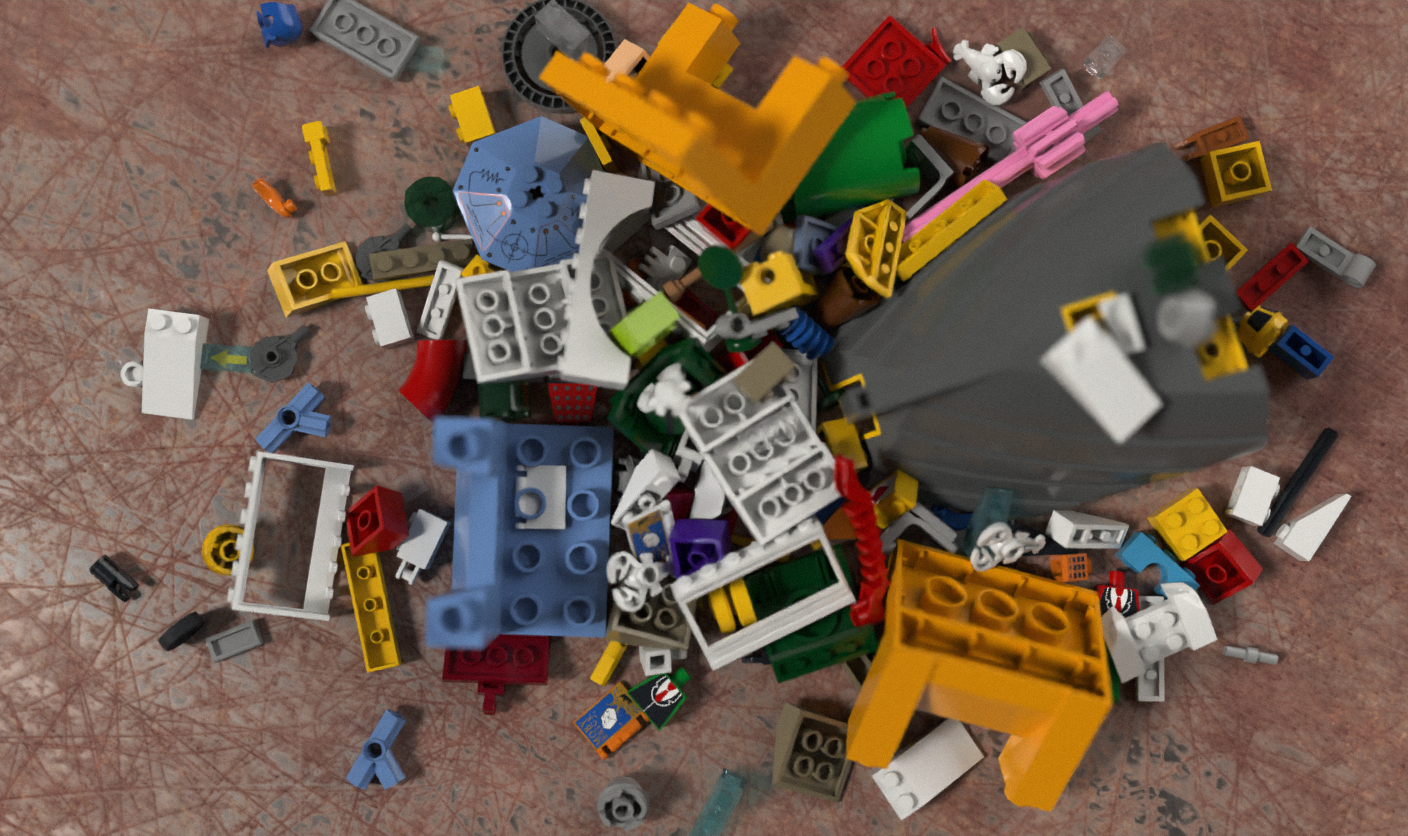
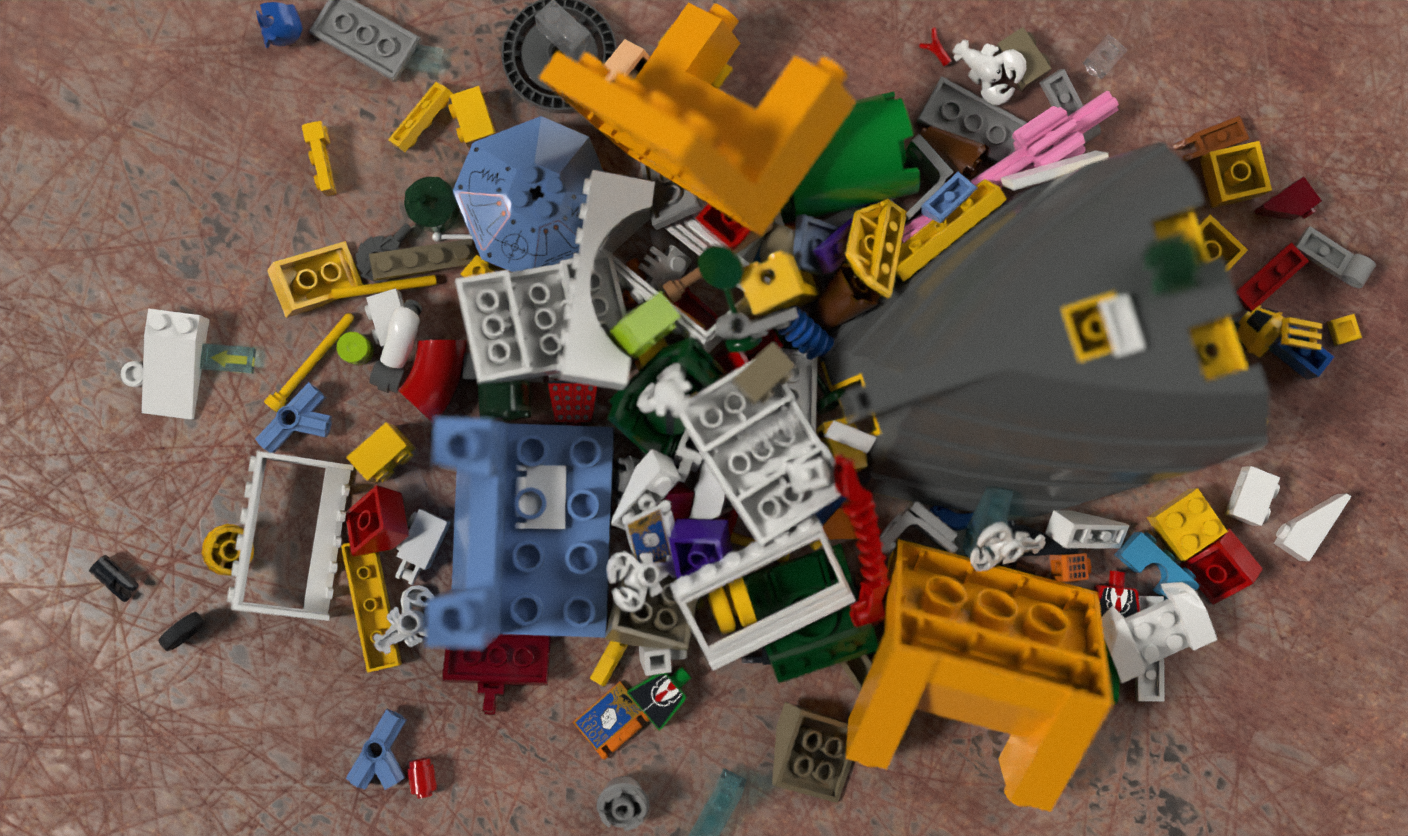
light grey tile [205,619,264,663] -> none
dark grey piece [249,325,310,383] -> none
orange arm [252,178,297,218] -> none
white tile [417,260,465,340] -> none
yellow plate [580,118,618,174] -> none
red plate [841,15,946,109] -> none
yellow brick [869,469,919,529] -> none
white slope [869,718,984,821] -> none
white slope [1040,317,1161,443] -> none
light grey cone [1158,290,1217,348] -> none
light grey bar [1223,645,1278,665] -> none
black axle [1257,428,1339,538] -> none
none -> yellow piece [263,313,354,413]
none -> lime piece [336,332,374,366]
none -> yellow brick [346,422,416,483]
none -> white piece [369,299,422,393]
none -> white animal [373,585,434,655]
none -> yellow plate [388,82,453,152]
none -> red brick [407,758,437,798]
none -> white brick [787,458,831,494]
none -> white sticker [825,420,877,453]
none -> medium blue slope [921,172,977,224]
none -> white tile [1001,150,1109,190]
none -> dark red slope [1254,176,1322,221]
none -> yellow tile [1281,317,1322,350]
none -> yellow tile [1327,314,1362,346]

